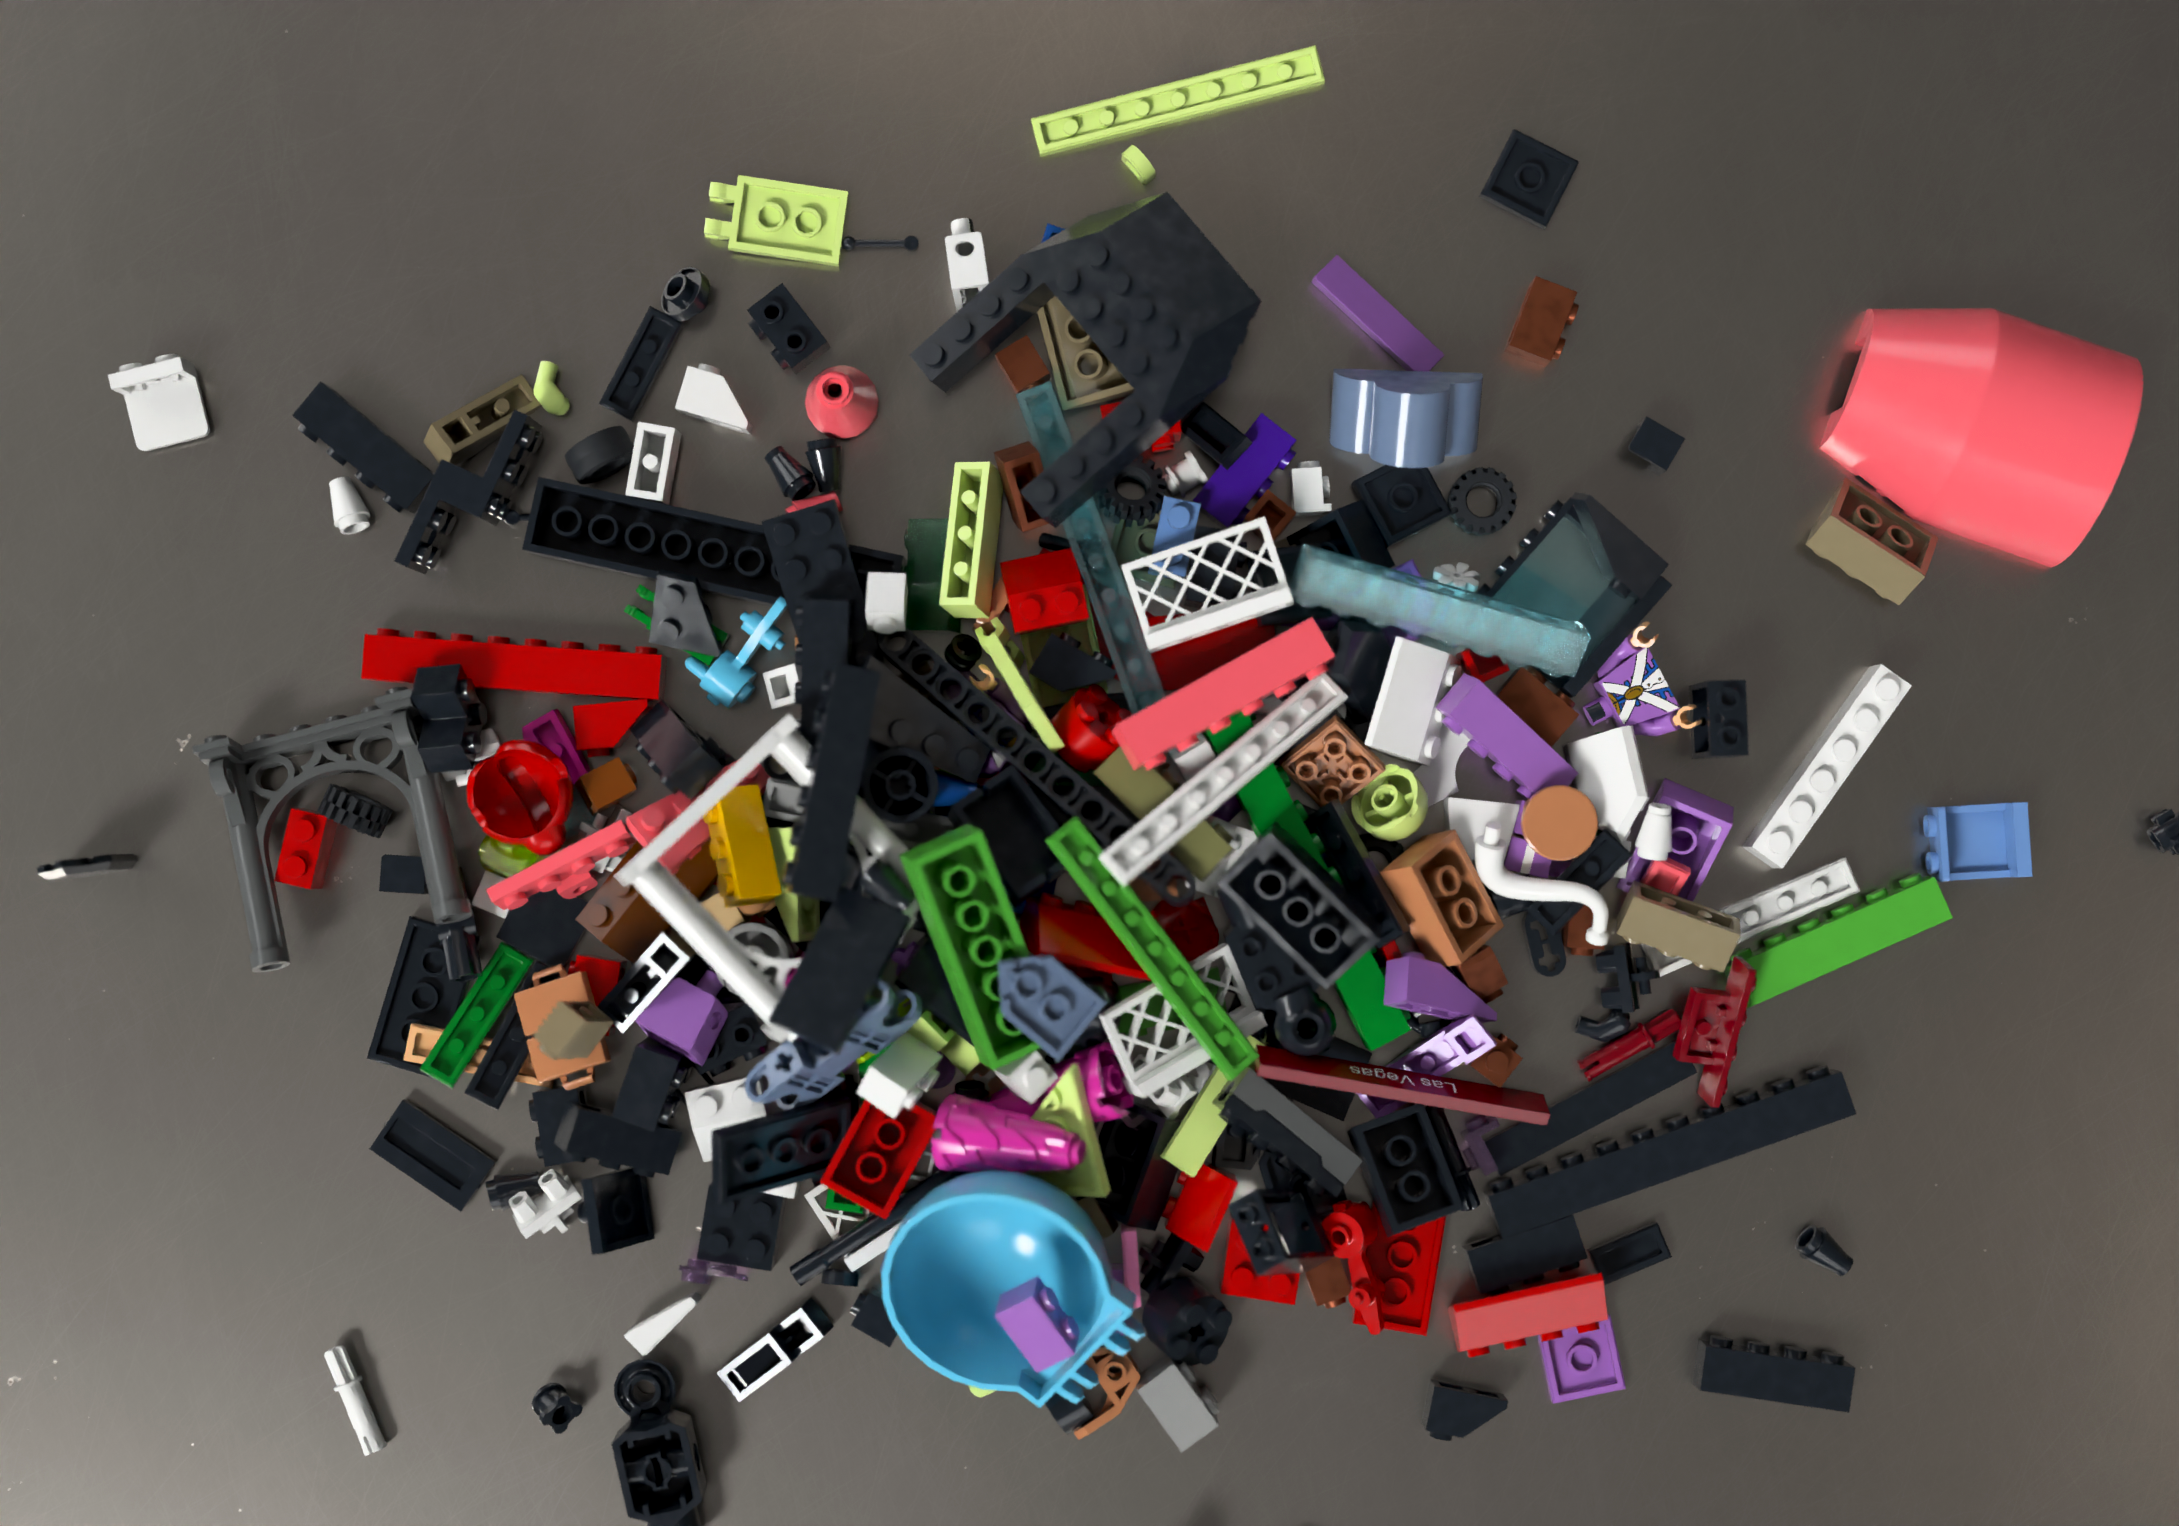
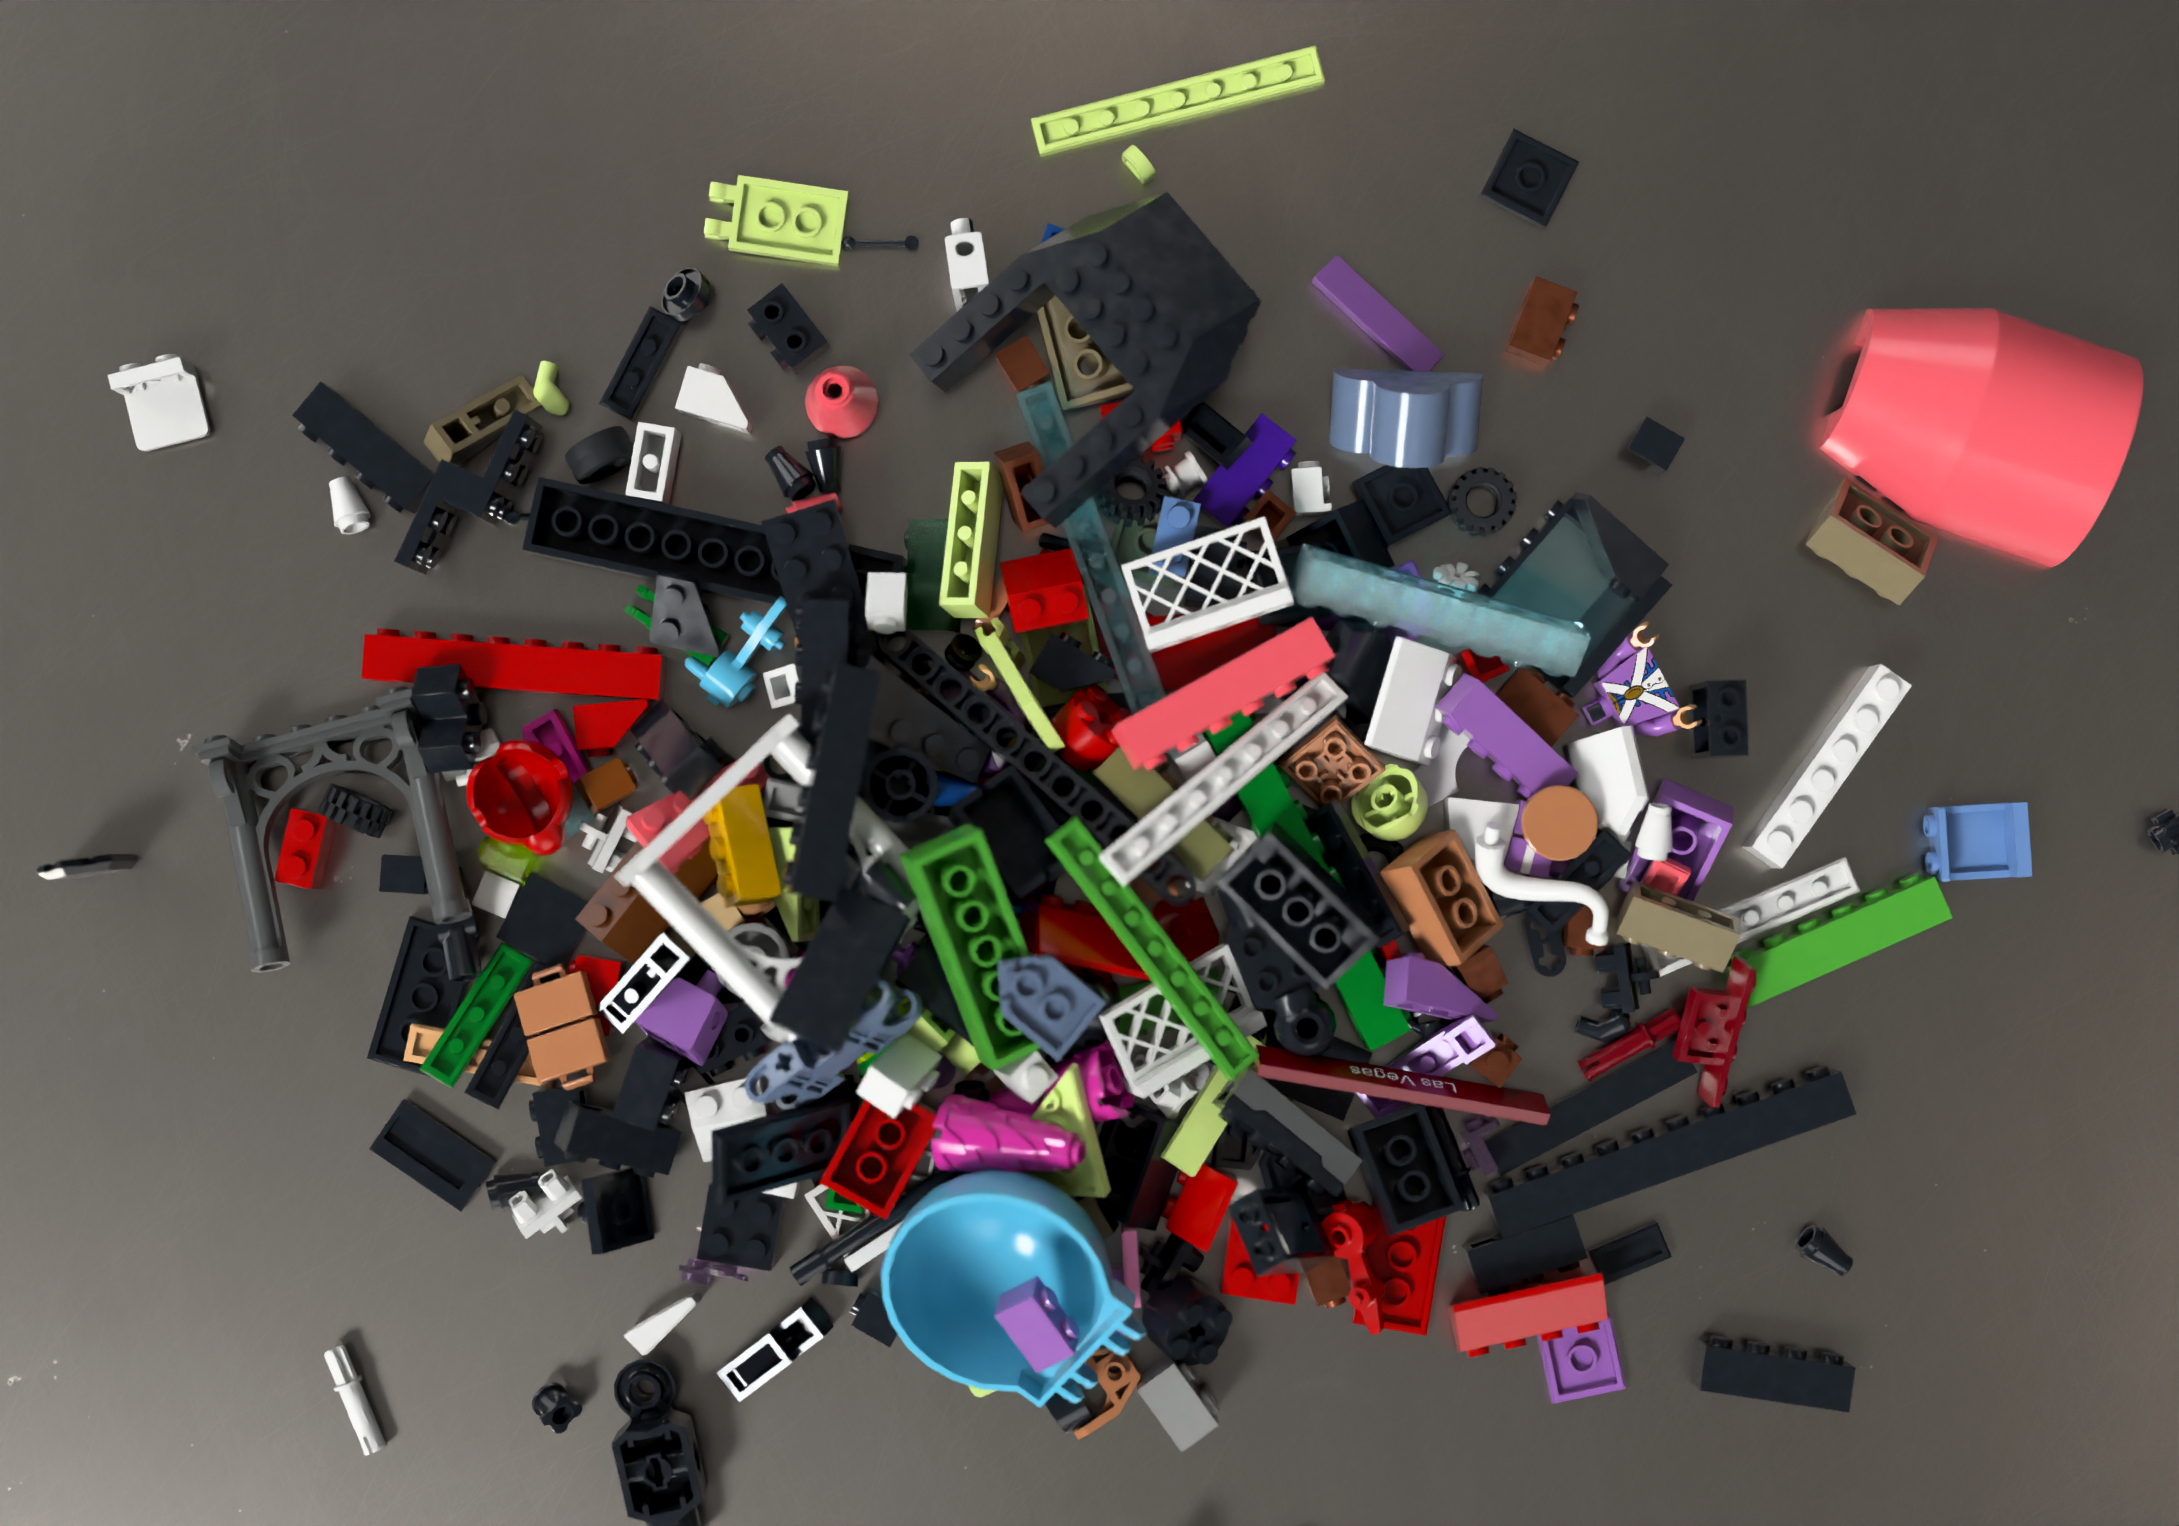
coral plate [486,820,637,910] -> none
dark tan brick [534,1001,614,1060] -> none
black slope [1422,1379,1508,1441] -> none

